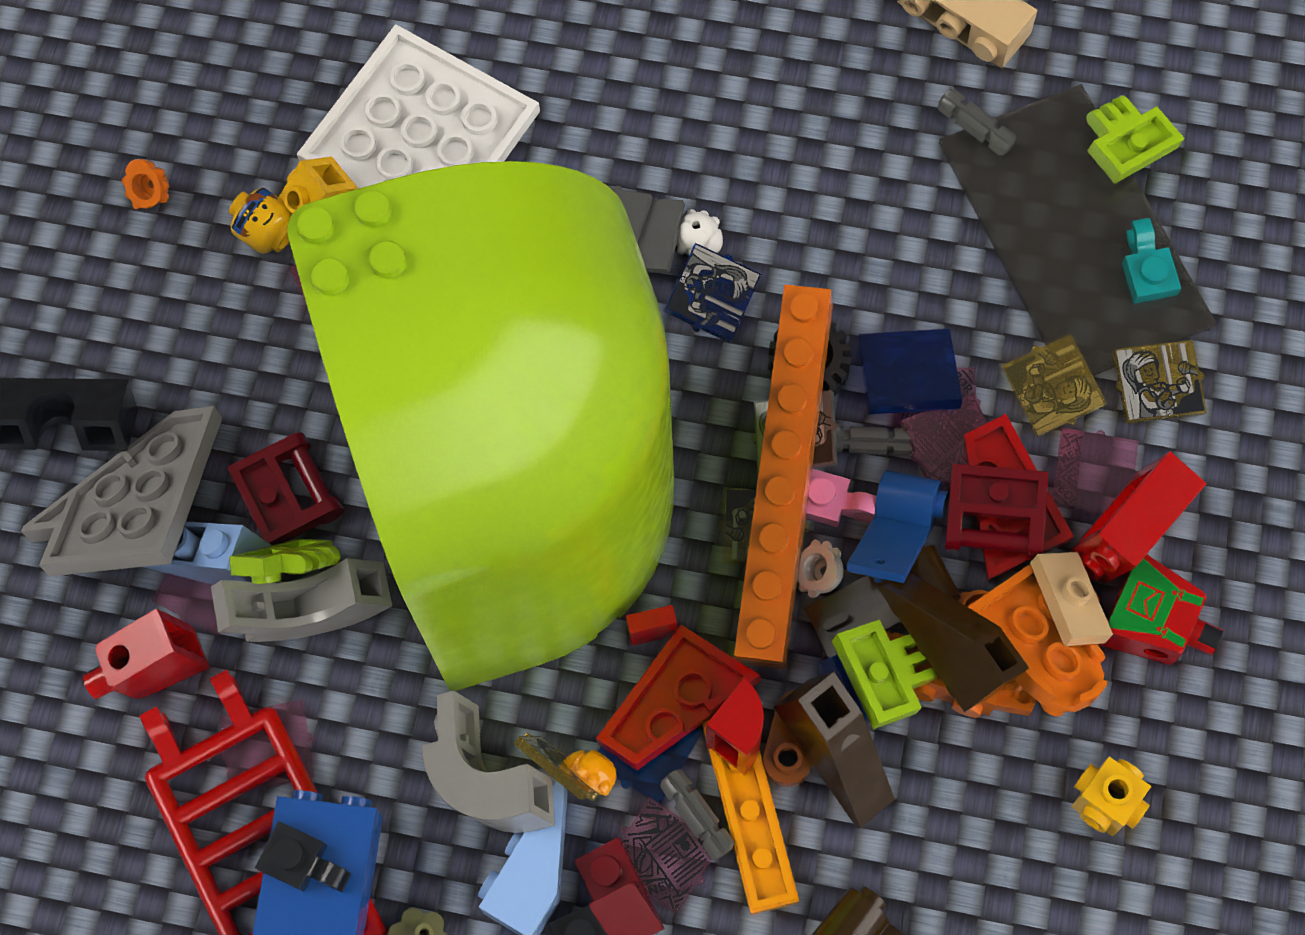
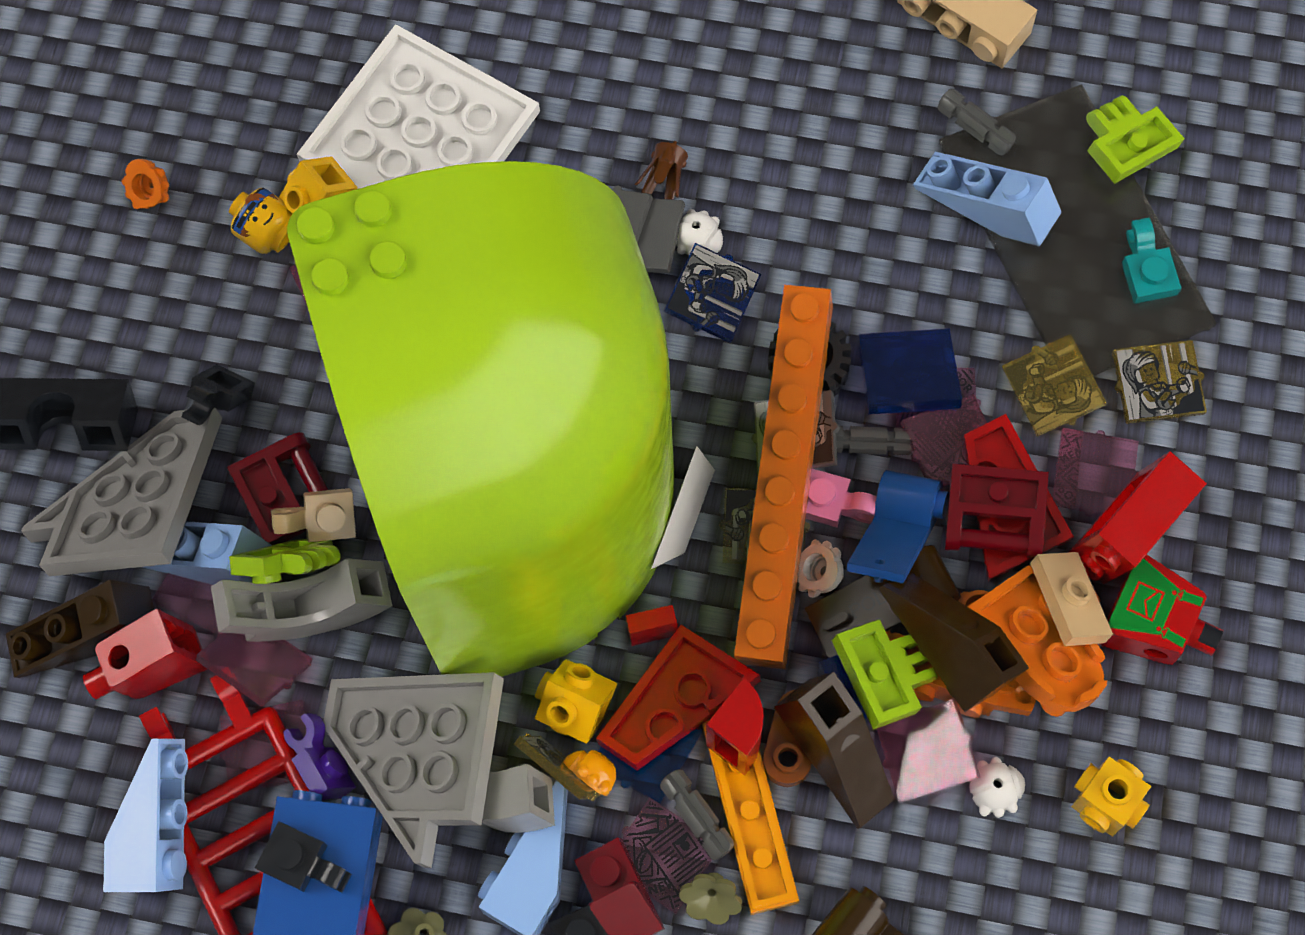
none -> dark brown slope [6,580,154,678]
none -> light blue slope [103,739,188,892]
none -> black plate [181,364,255,425]
none -> clear pink piece [196,632,313,707]
none -> tan plate [271,488,356,542]
none -> dark purple plate [283,713,356,800]
none -> light grey wing [323,672,504,868]
none -> yellow brick [535,659,617,744]
none -> reddish brown piece [635,140,688,200]
none -> white sticker [651,446,715,569]
none -> olive plant [679,873,742,925]
none -> clear pink piece [877,699,981,803]
none -> light blue slope [913,151,1061,246]
none -> white animal [966,757,1025,818]

